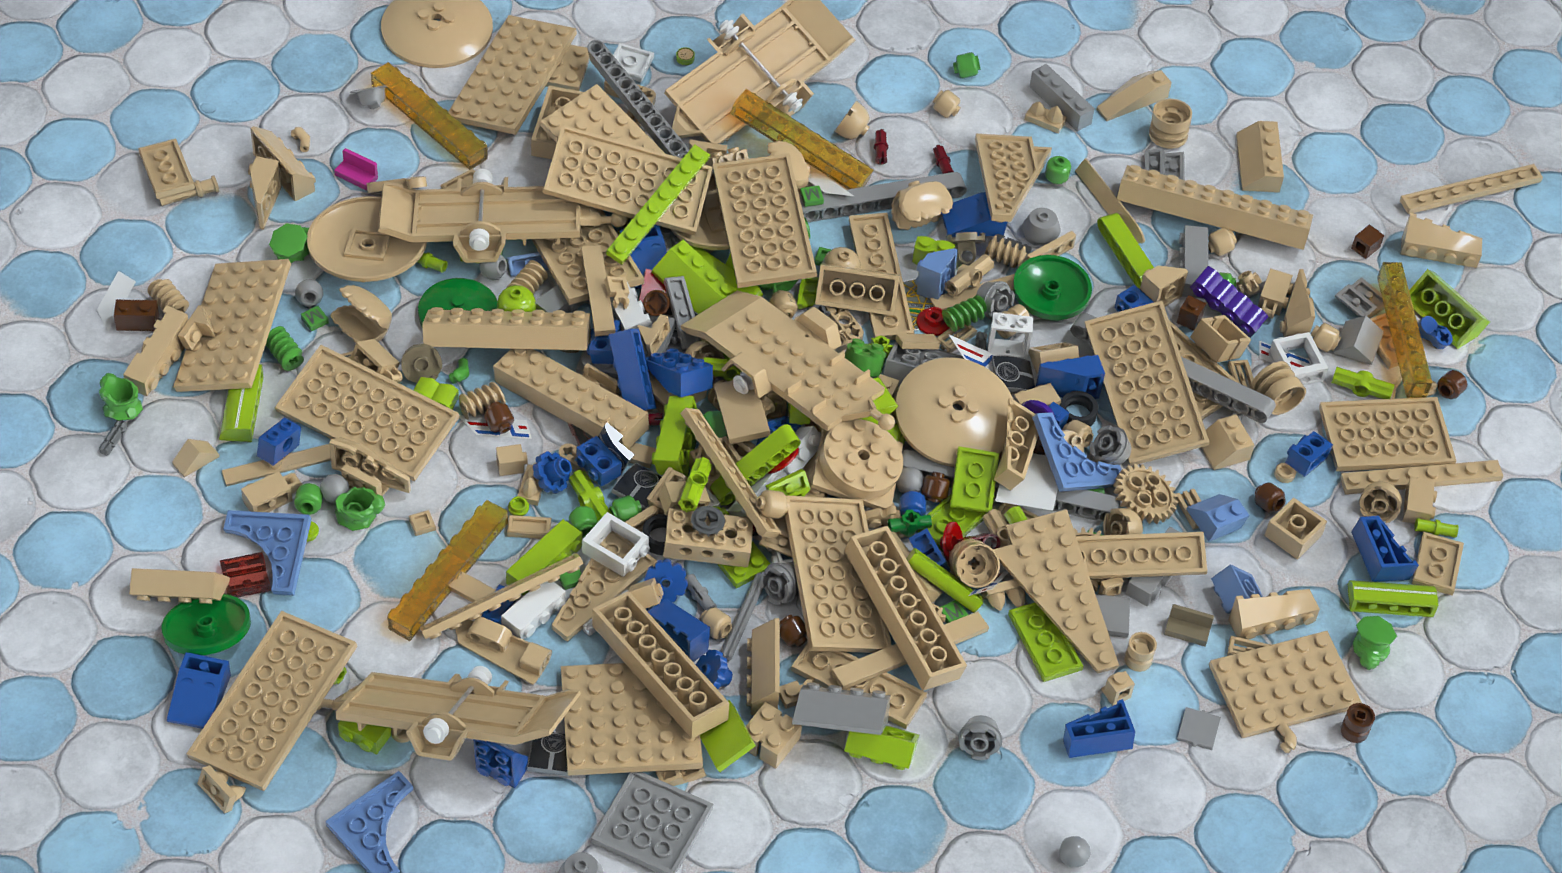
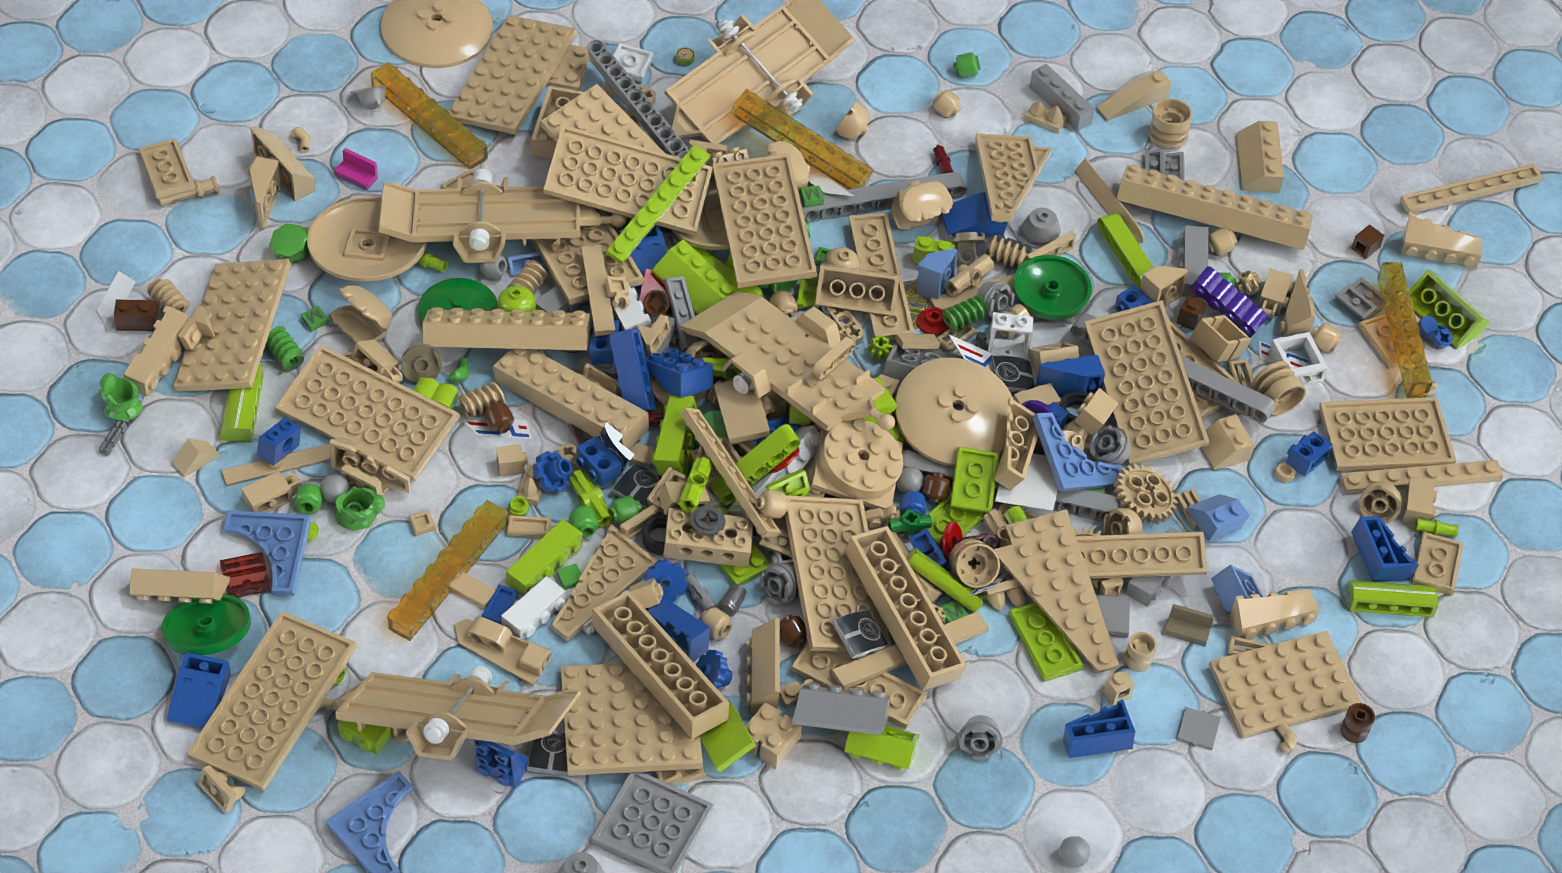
light grey piece [295,279,323,307] -> none
tan beam [367,176,427,193] -> none
tan plate [419,553,583,639] -> none
white window [582,512,650,577] -> none
light grey axle [721,573,763,661] -> none
bright green brick [845,339,886,378] -> none
dark red axle [874,129,889,165] -> none
bright green head [1045,156,1071,184] -> none
reddish brown head [1254,482,1286,513] -> none
tan brick [1264,498,1327,560] -> none
lime piece [1331,367,1395,399] -> none
light grey slope [1333,315,1384,365] -> none
bright green piece [1353,616,1397,670] -> none
reddish brown head [1437,370,1468,400] -> none
none -> flat silver piece [718,583,747,617]
none -> tan beam [812,337,856,379]
none -> black slope [832,609,889,658]
none -> tan brick [1074,388,1118,436]

